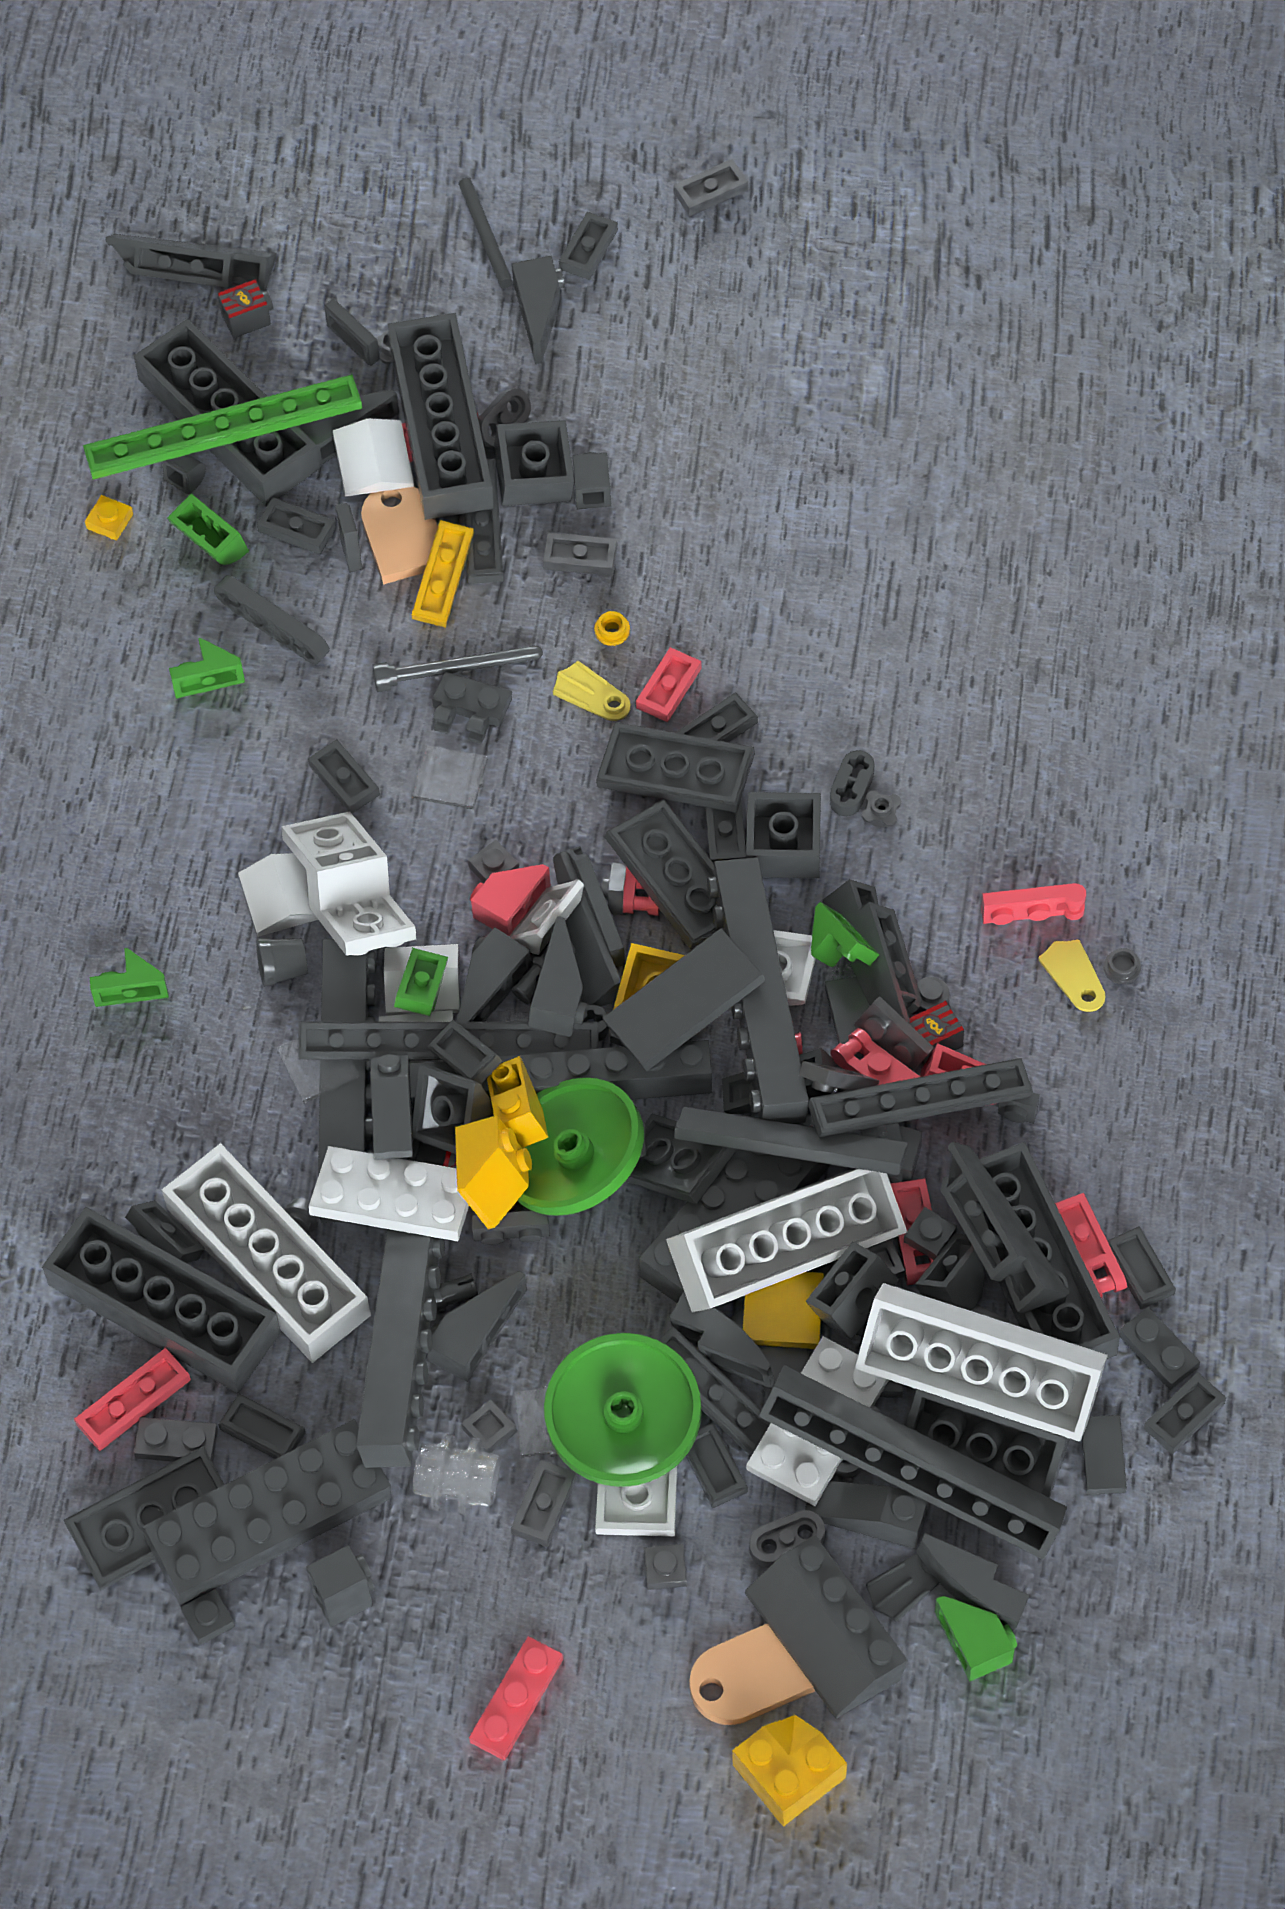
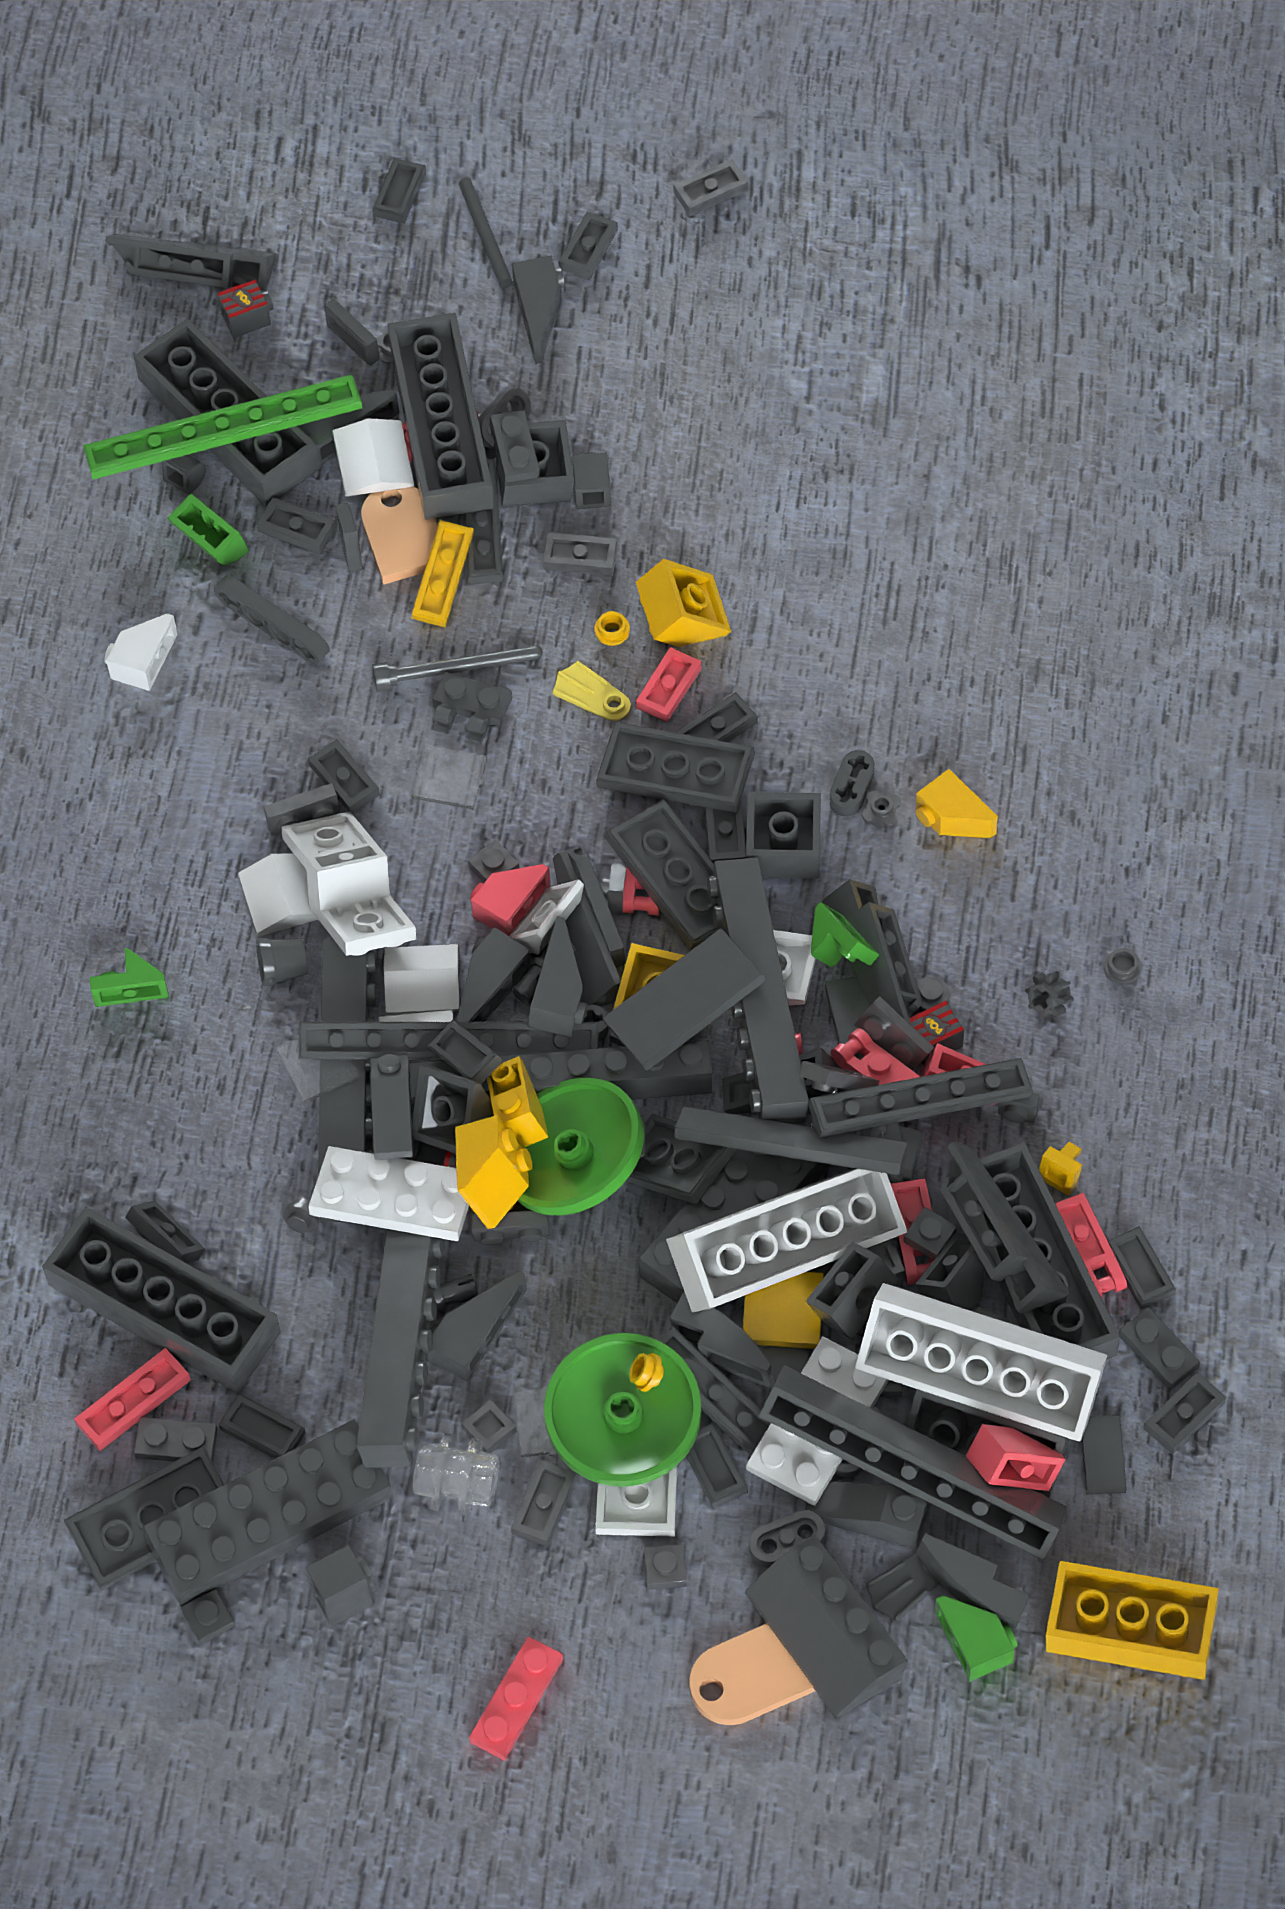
yellow plate [85,495,133,541] -> none
white brick [162,1143,371,1363] -> none
bright green slope [169,638,245,699] -> none
bright green slope [394,948,448,1016] -> none
yellow slope [732,1715,847,1827] -> none
coral plate [981,883,1086,925] -> none
light yellow piece [1039,939,1105,1012] -> none
none -> white slope [105,614,178,691]
none -> flat silver plate [264,783,340,836]
none -> dark grey tile [372,158,426,224]
none -> dark grey plate [490,410,540,483]
none -> yellow plate [629,1353,664,1392]
none -> yellow slope [636,559,731,647]
none -> yellow slope [915,769,998,838]
none -> coral slope [966,1424,1066,1491]
none -> dark grey gear [1025,971,1074,1019]
none -> yellow tile [1039,1142,1082,1196]
none -> yellow brick [1046,1561,1219,1680]

